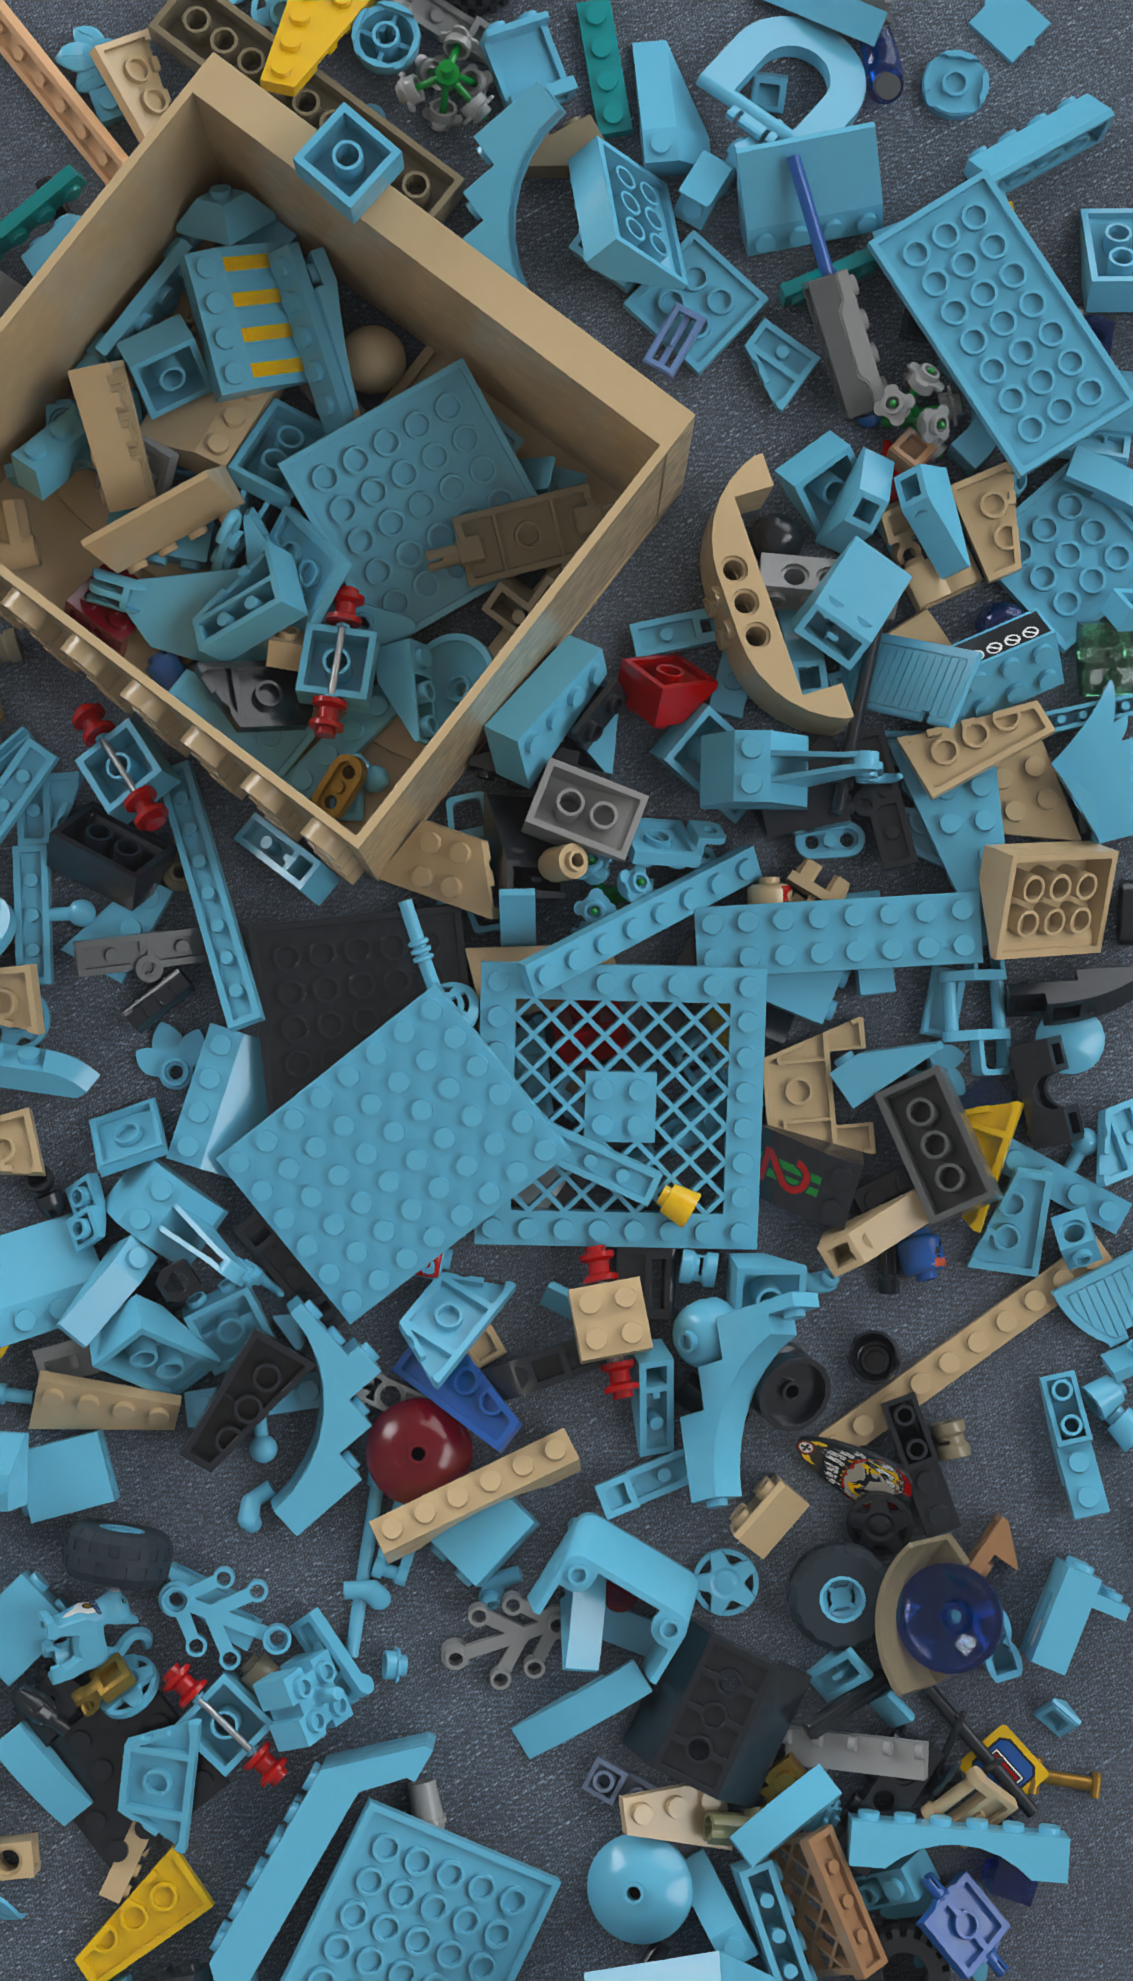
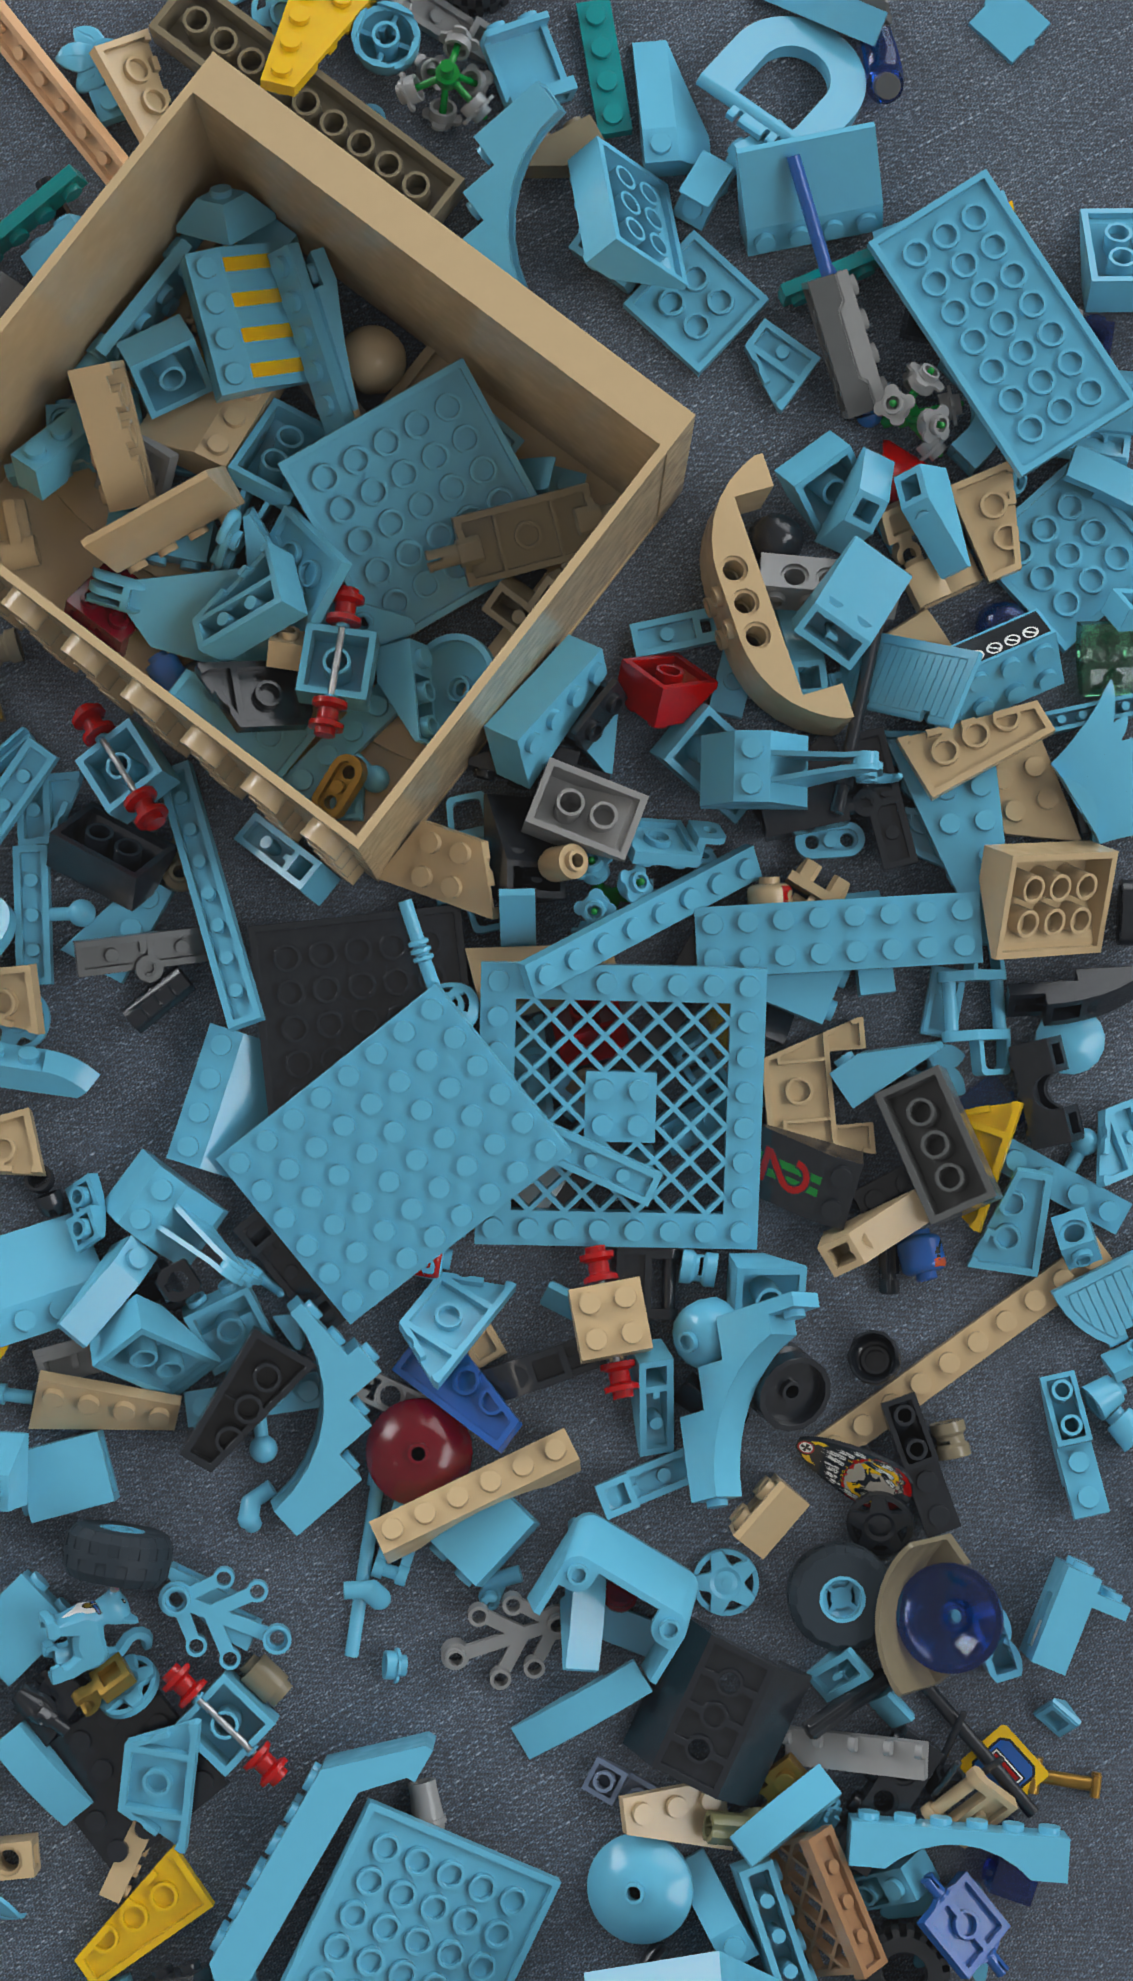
medium azure plate [89,1097,169,1177] -> none
medium azure plate [136,1022,204,1090] -> none
medium azure brick [253,1648,354,1752] -> none
medium azure plate [289,1607,374,1706] -> none
medium azure brick [293,102,405,224] -> none
medium blue tile [642,302,706,381] -> none
yellow hat [656,1184,701,1229] -> none
medium azure slope [751,71,788,114] -> none
medium azure arm [806,1268,840,1294] -> none
medium nougat slope [886,426,937,474] -> none
medium azure tile [920,50,990,120] -> none
medium nougat slope [961,1513,1018,1584] -> none
medium azure slope [963,93,1115,194] -> none

